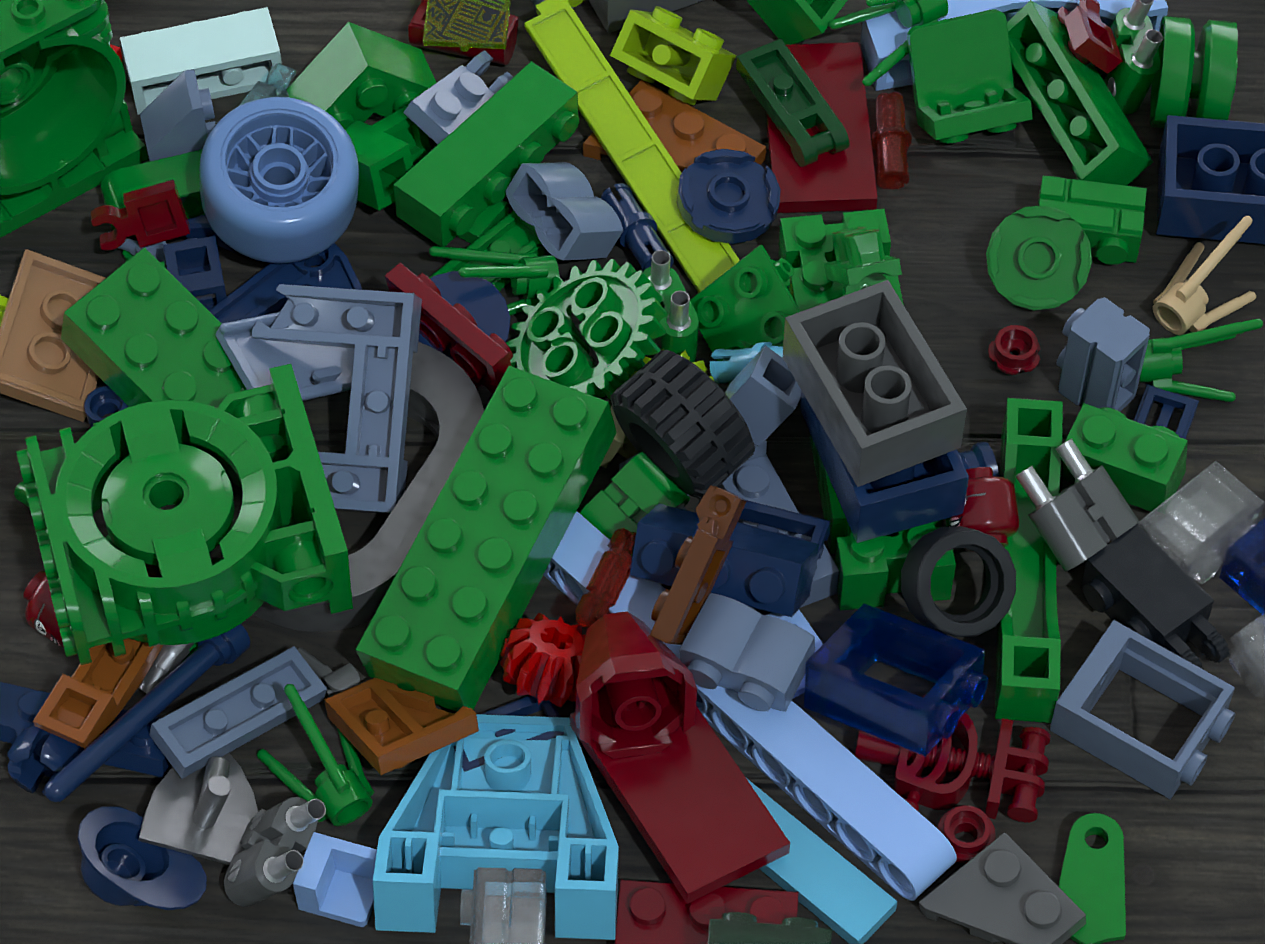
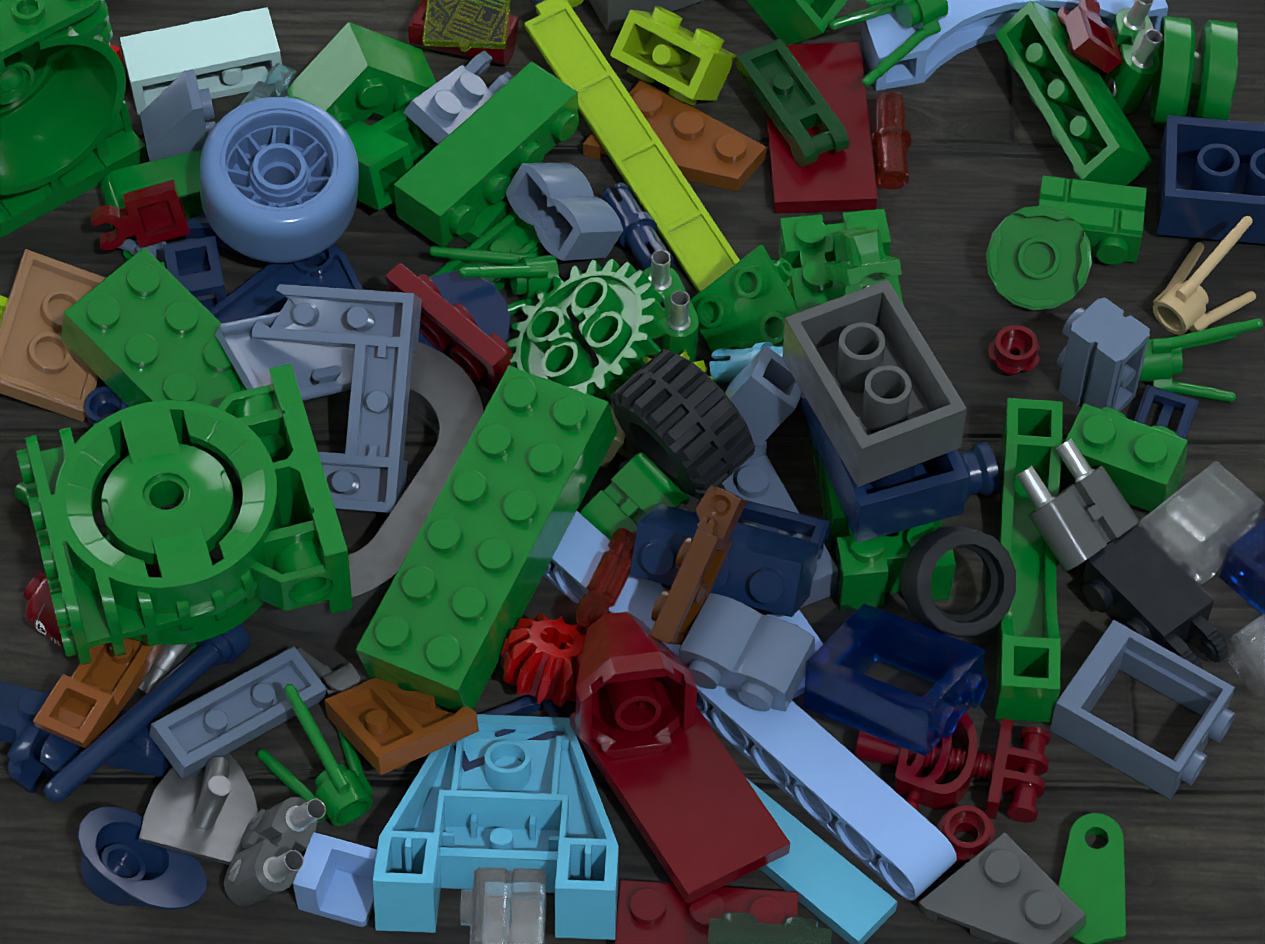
dark blue tile [676,149,781,244] -> none
green bracket [907,9,1033,143] -> none
dark red head [946,467,1019,552] -> none

